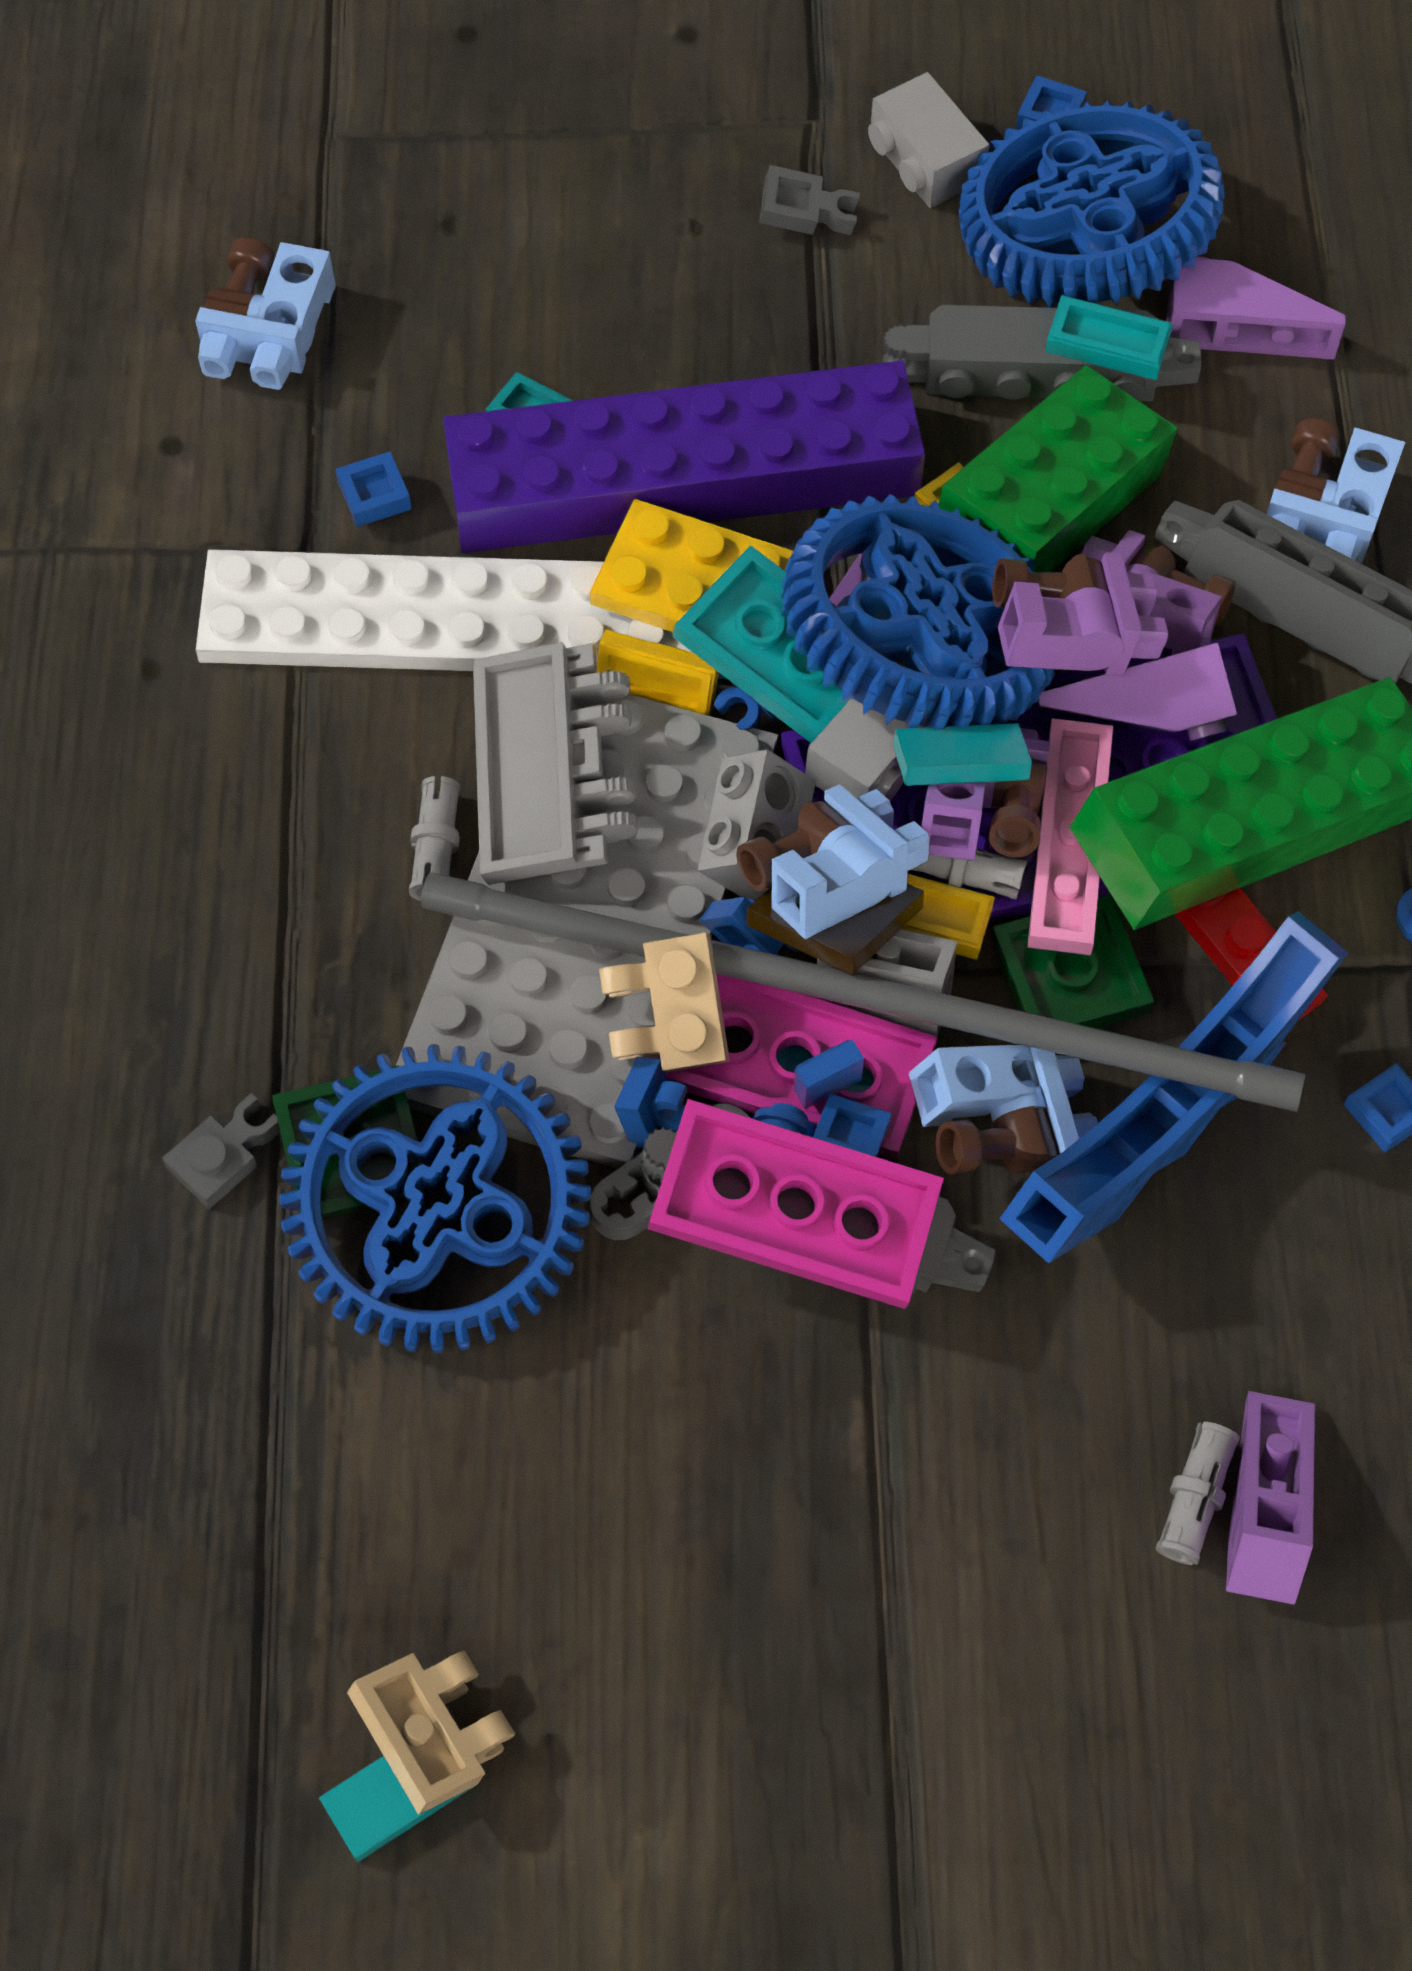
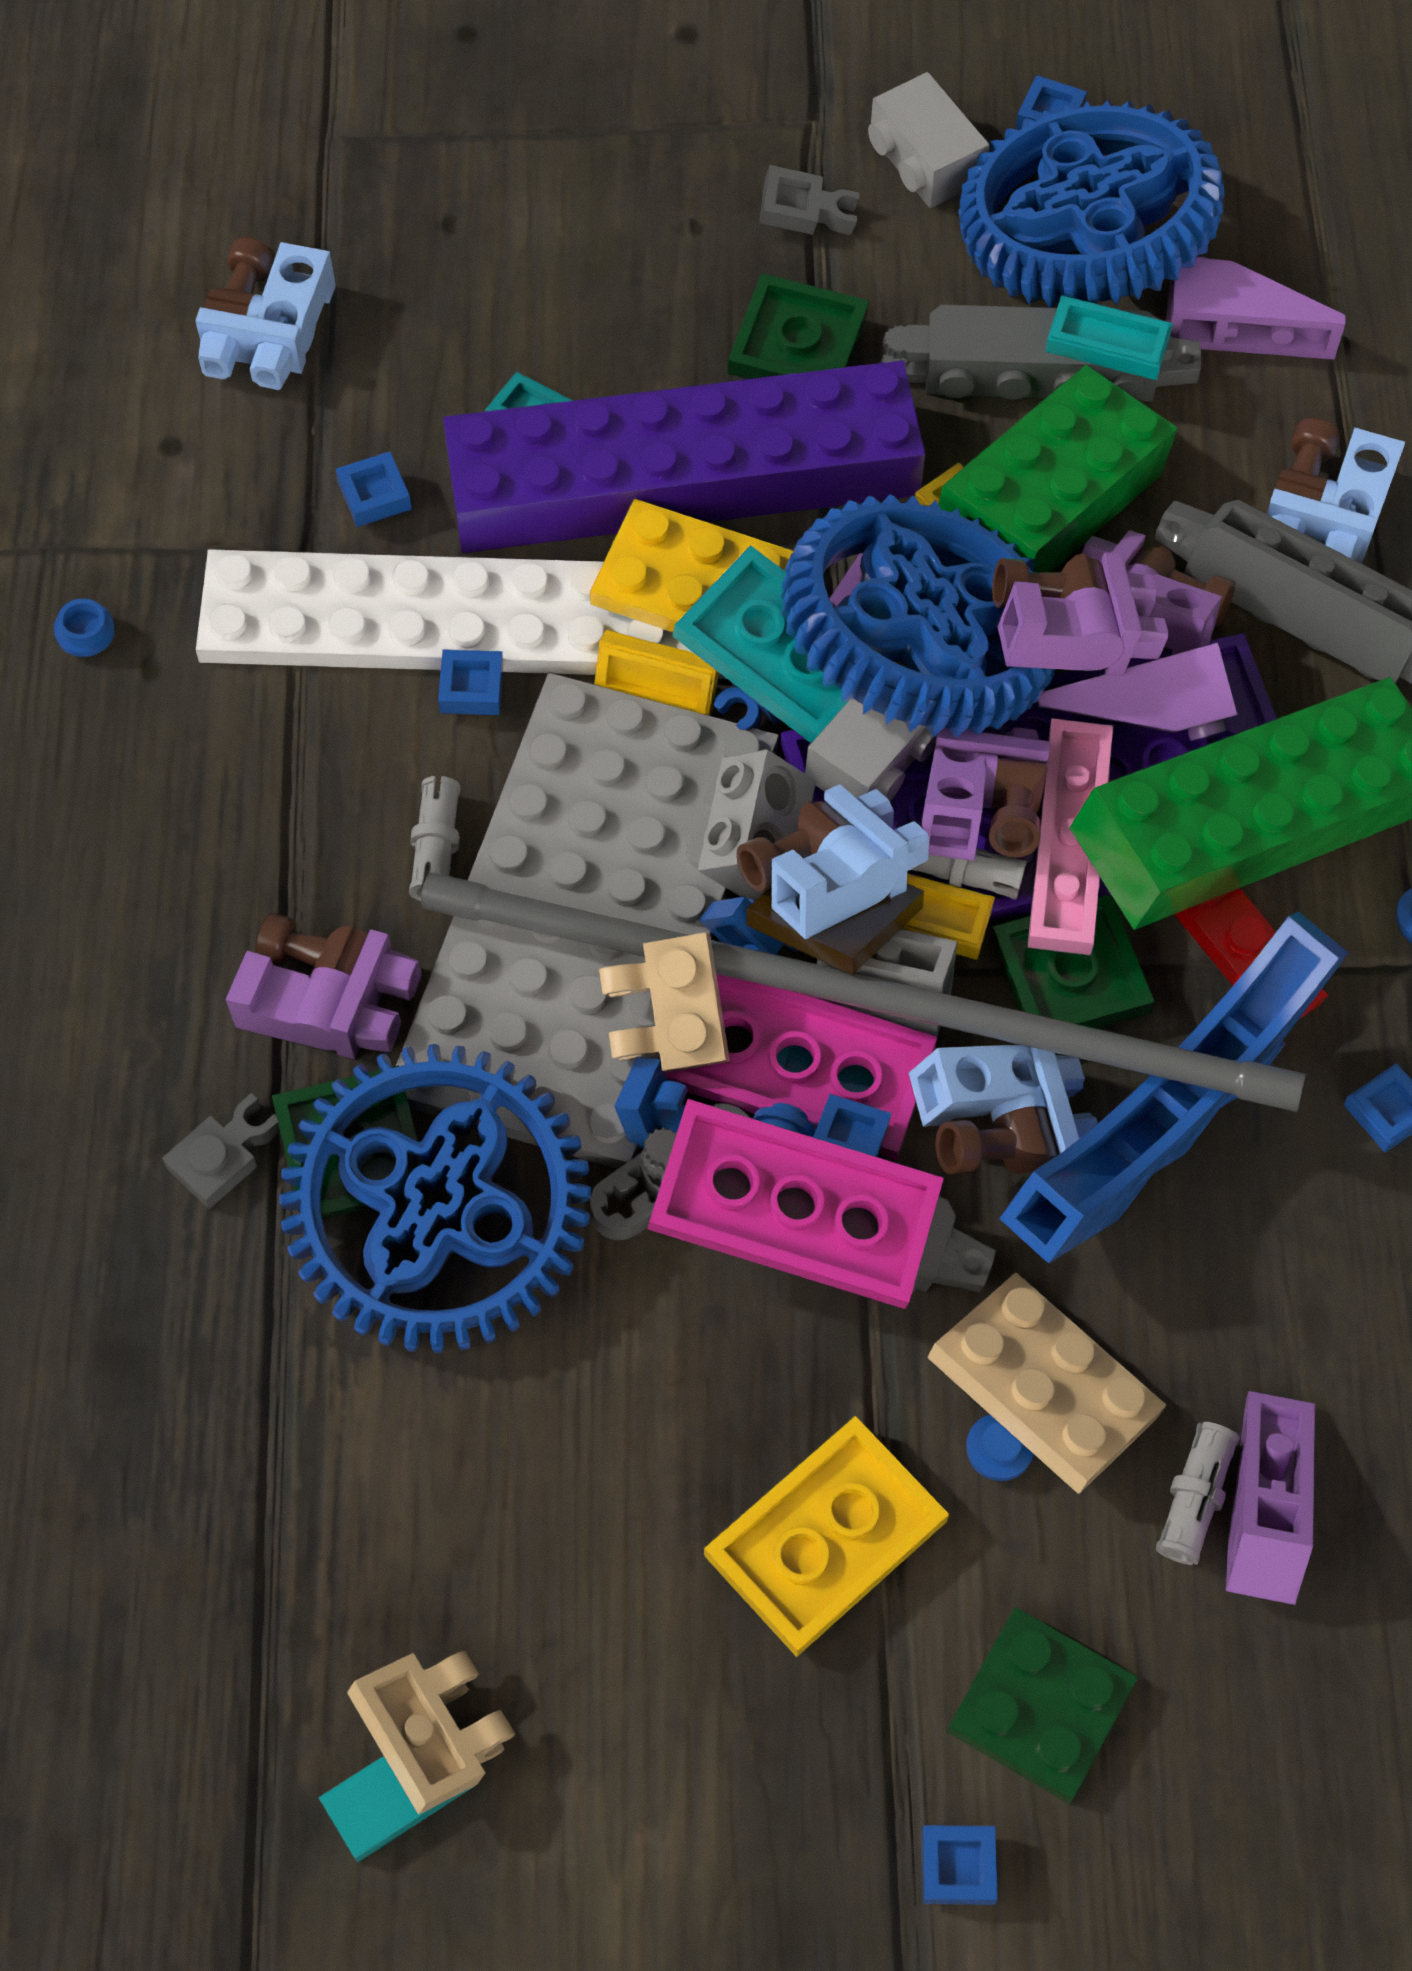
light grey hinge [473,642,638,885] -> none
blue tile [794,1039,864,1109] -> none
teal tile [893,723,1032,786] -> none
none -> blue plate [54,599,115,657]
none -> medium lavender hips [226,912,422,1060]
none -> blue plate [438,649,504,715]
none -> yellow plate [704,1416,949,1657]
none -> dark green plate [728,273,869,379]
none -> blue plate [921,1825,997,1905]
none -> tan plate [927,1273,1166,1494]
none -> dark green plate [946,1607,1138,1804]
none -> blue plate [966,1414,1034,1481]

